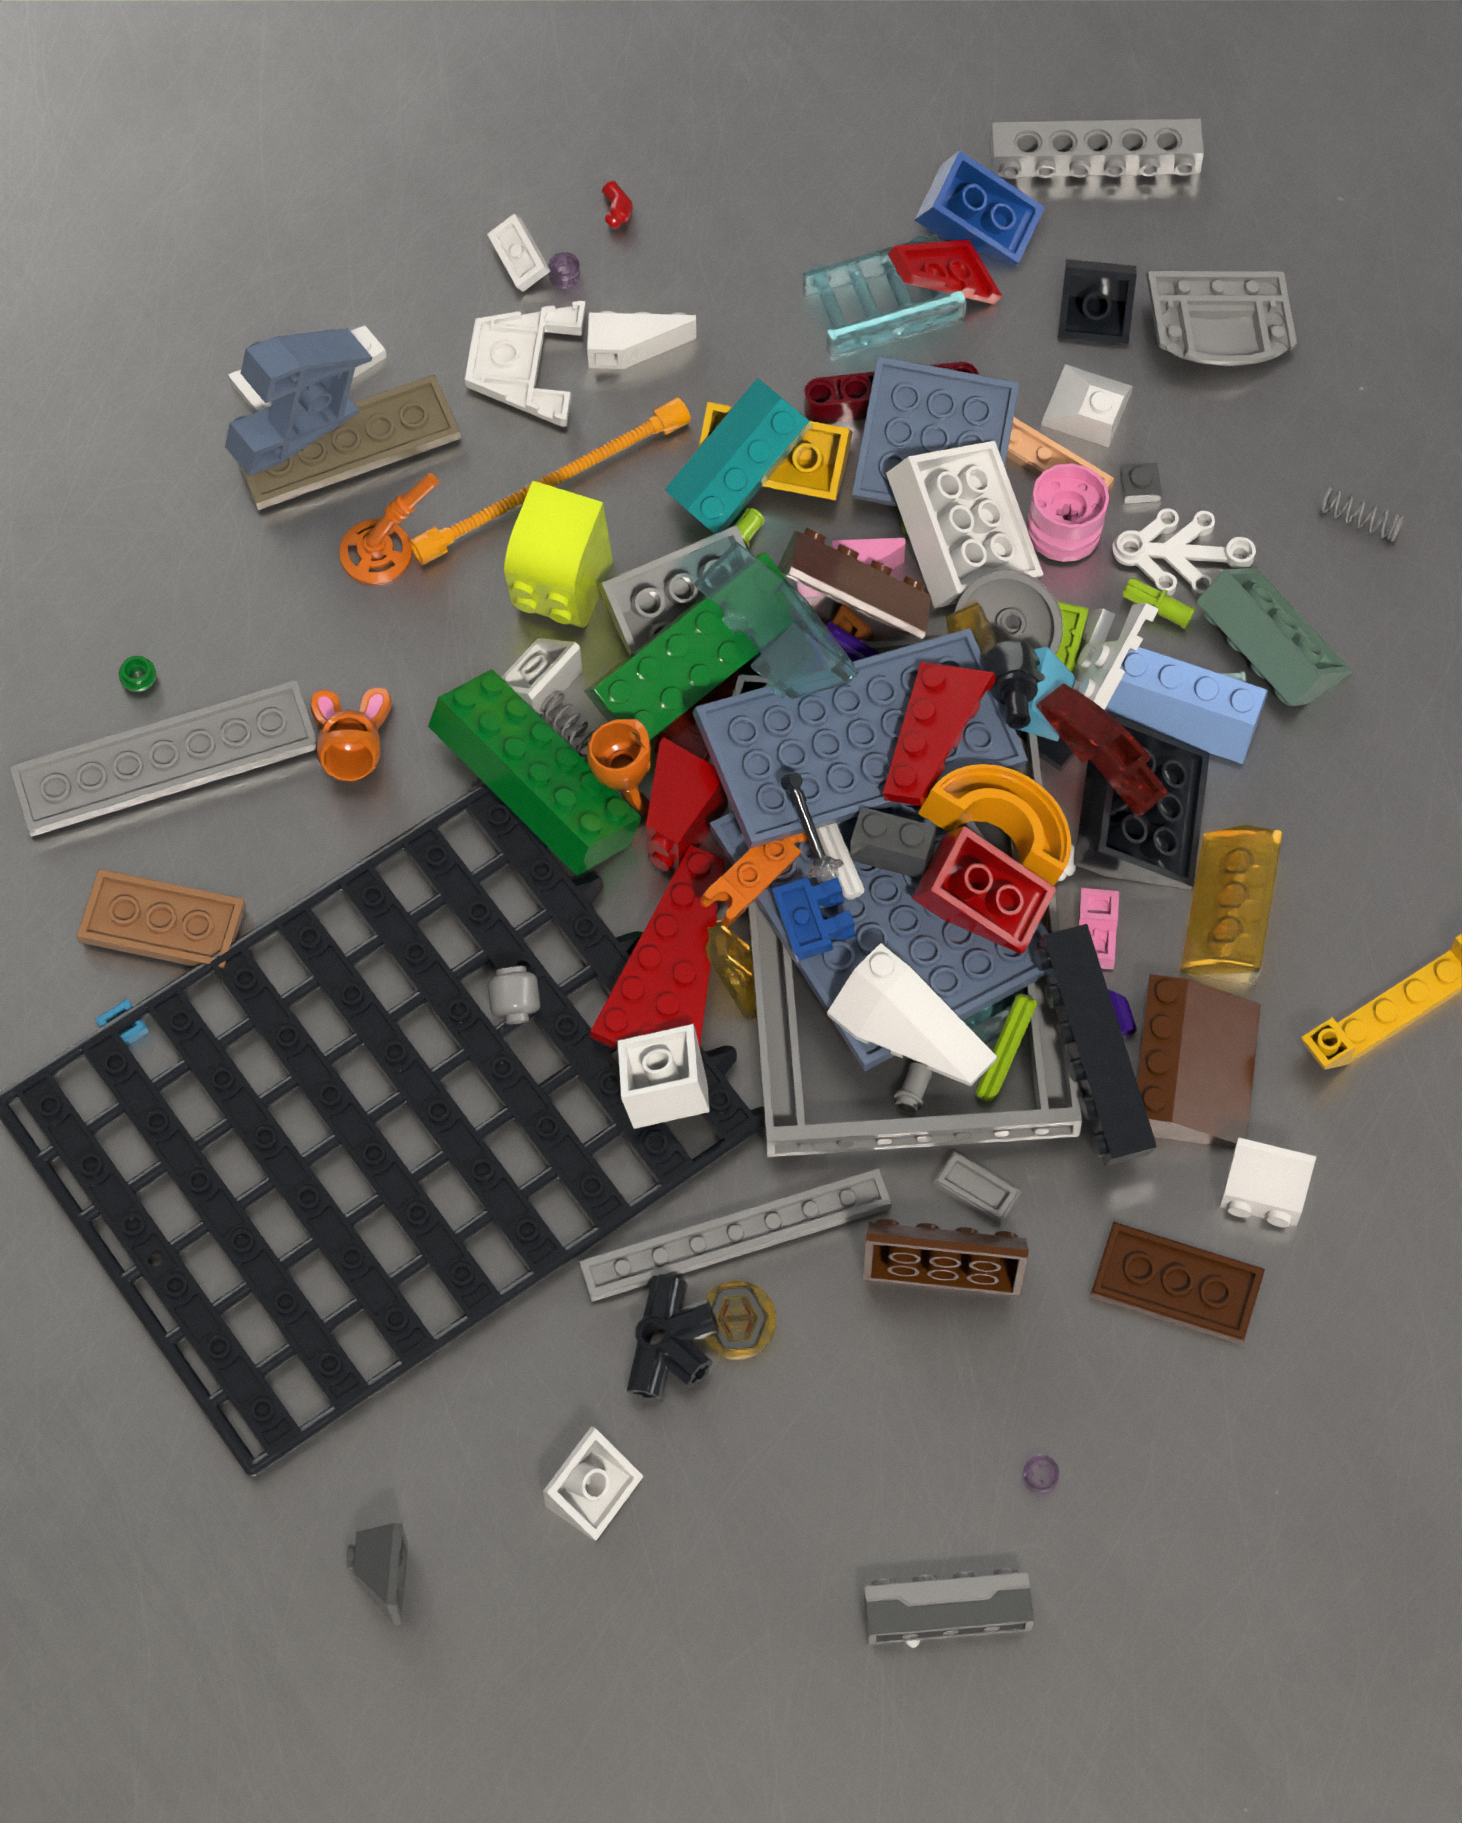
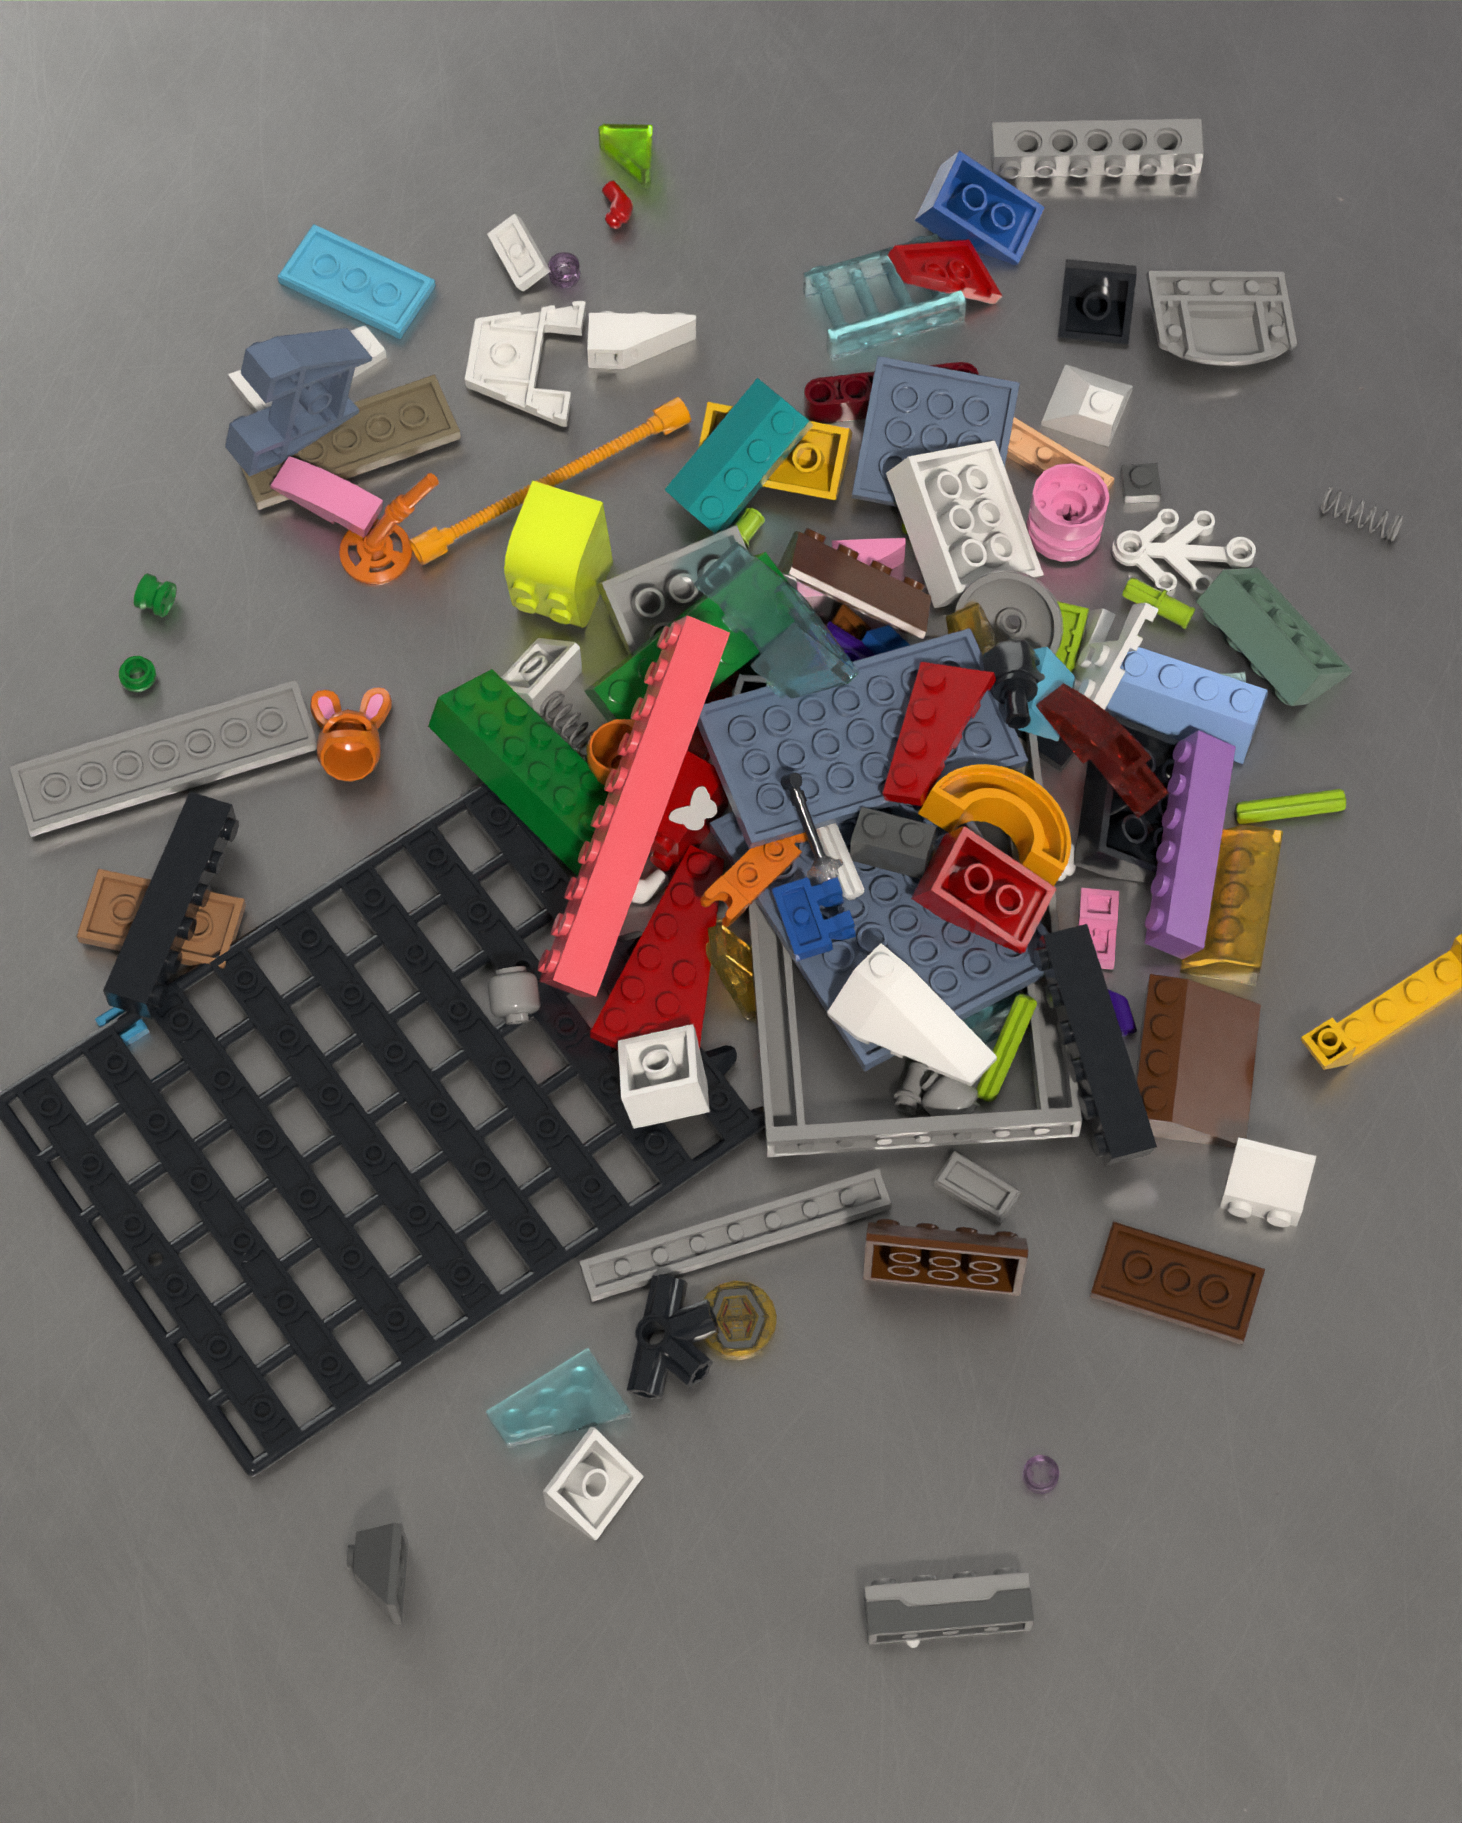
none -> black brick [103,792,239,1019]
none -> green wheel [134,573,177,618]
none -> bright pink slope [270,456,383,538]
none -> medium azure tile [277,224,436,339]
none -> clear light blue wing [486,1348,631,1448]
none -> coral brick [537,615,730,998]
none -> clear neon green slope [598,124,653,190]
none -> white arm [631,869,670,904]
none -> white sticker [669,786,717,830]
none -> blue tile [862,625,910,655]
none -> light grey head [921,1072,979,1116]
none -> medium lavender brick [1145,730,1236,959]
none -> lime axle [1235,789,1346,824]

